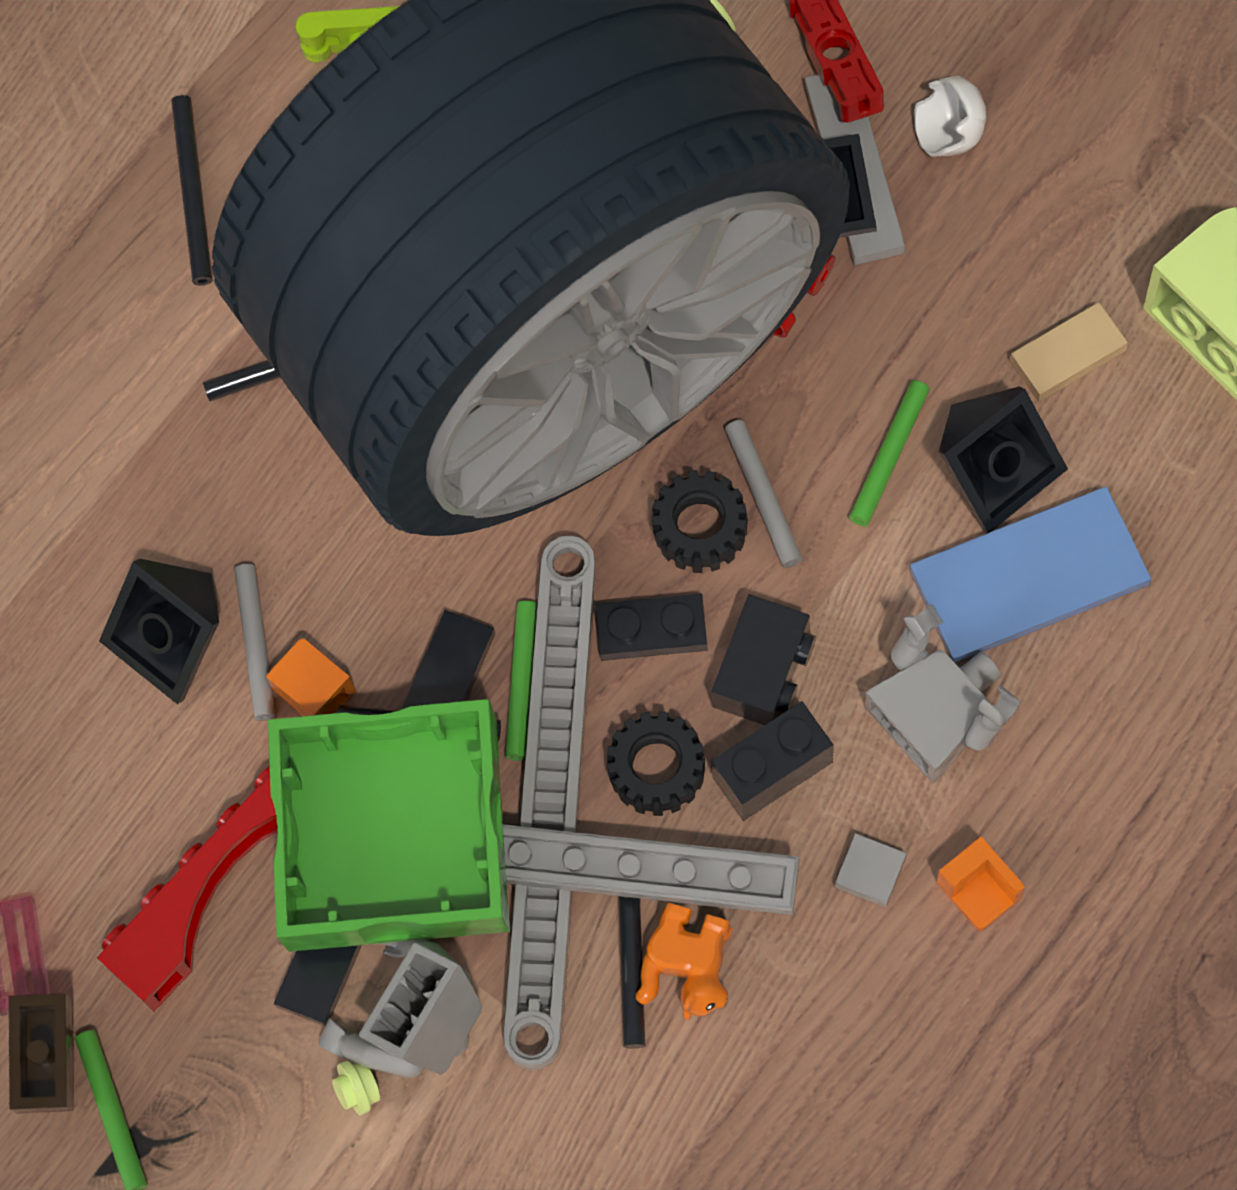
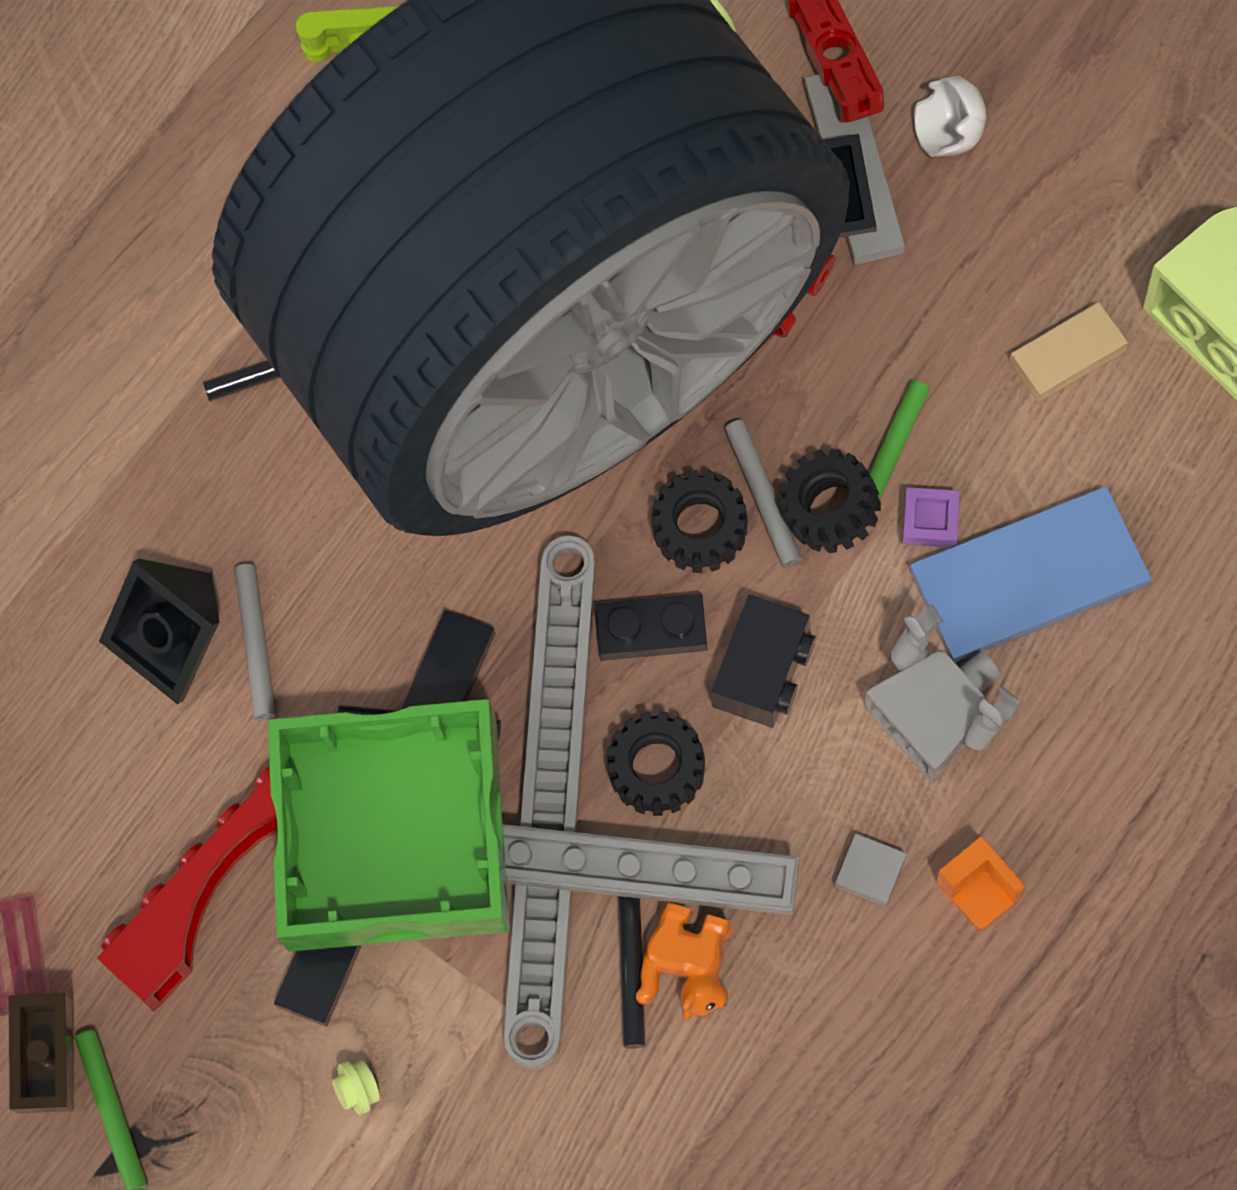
black piece [171,95,213,286] -> none
orange panel [266,639,356,716] -> none
light grey torso [319,939,482,1078] -> none
bright green piece [505,601,538,761] -> none
black brick [711,701,834,821] -> none
black slope [939,386,1068,533] -> none
none -> black tyre [778,449,881,553]
none -> medium lavender plate [903,487,960,548]

